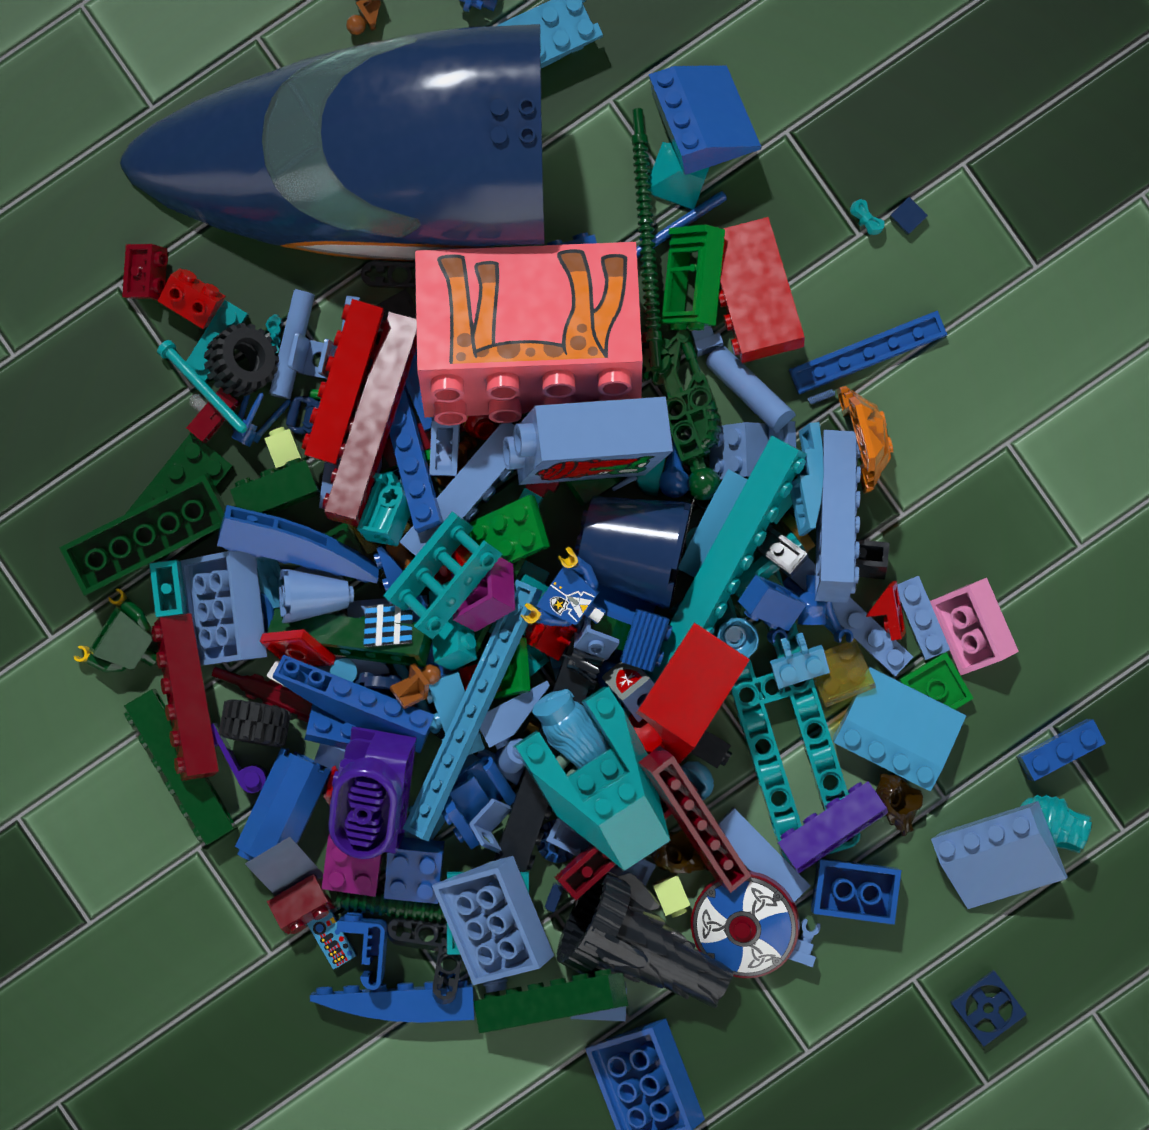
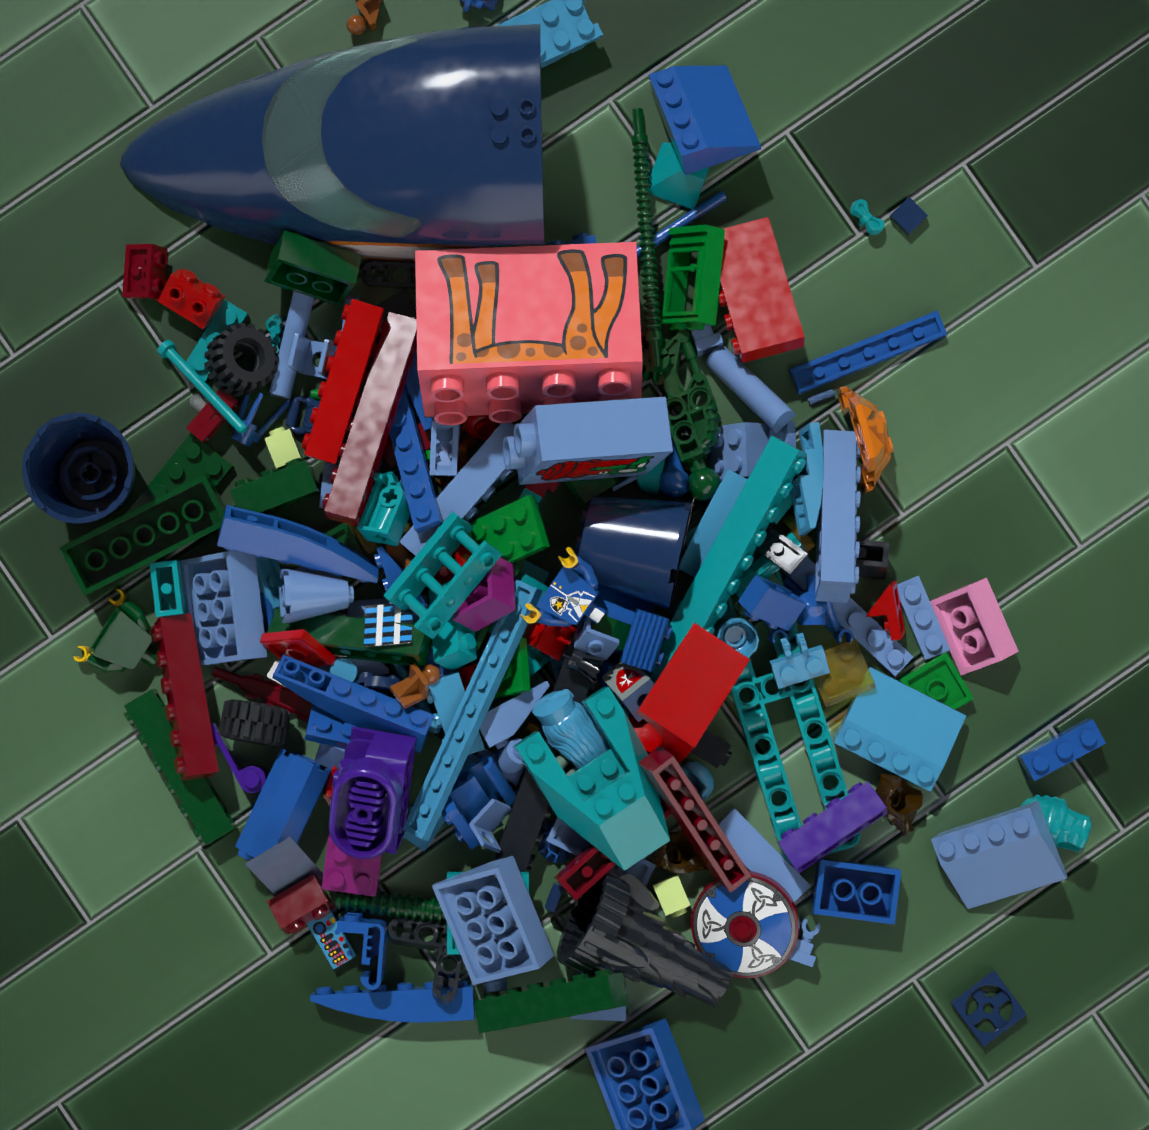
blue brick [384,837,445,904] -> none
none -> dark blue cone [22,413,136,524]
none -> dark green brick [264,231,362,306]

